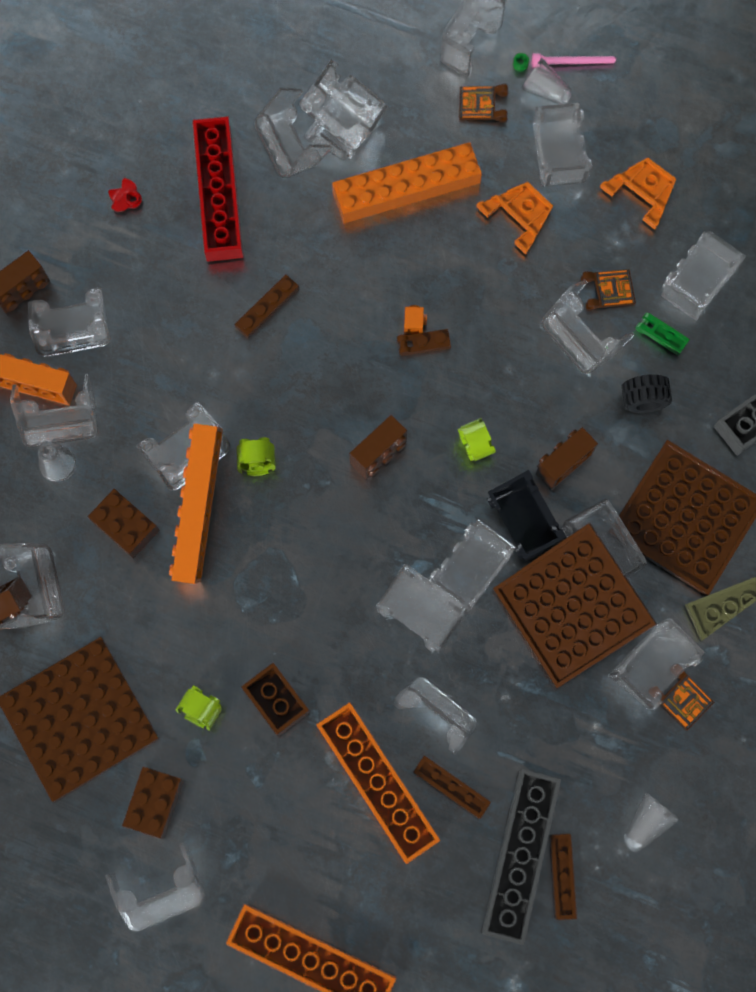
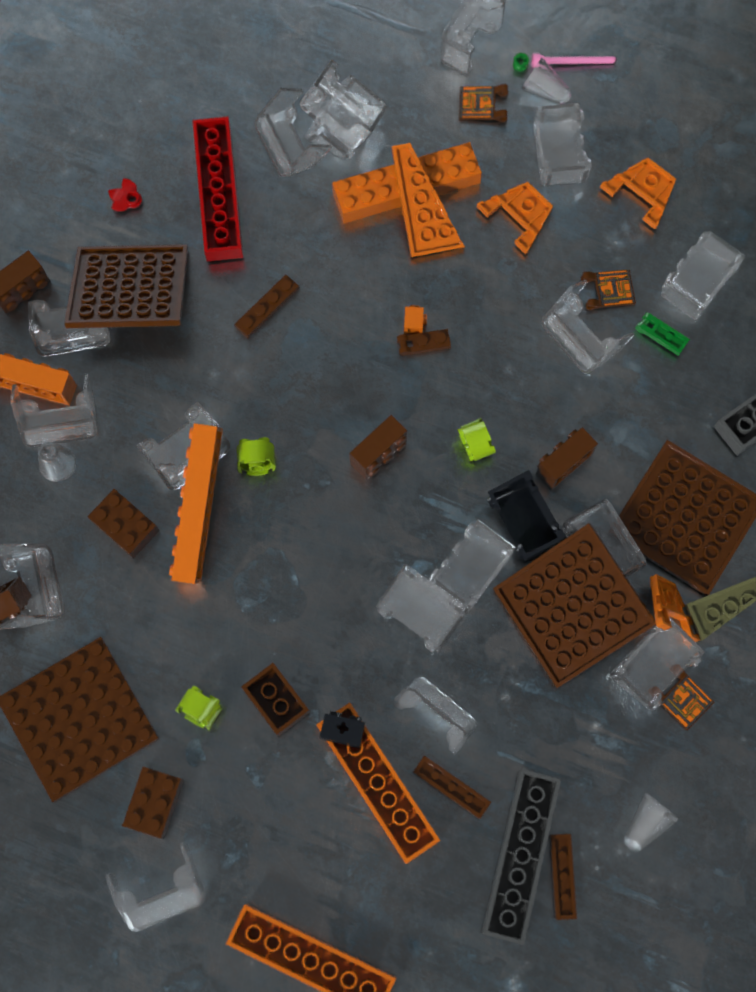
black tyre [621,374,672,413] -> none
none -> reddish brown plate [64,244,188,328]
none -> black brick [320,711,365,748]
none -> orange wing [391,143,465,257]
none -> orange wing [650,574,700,643]

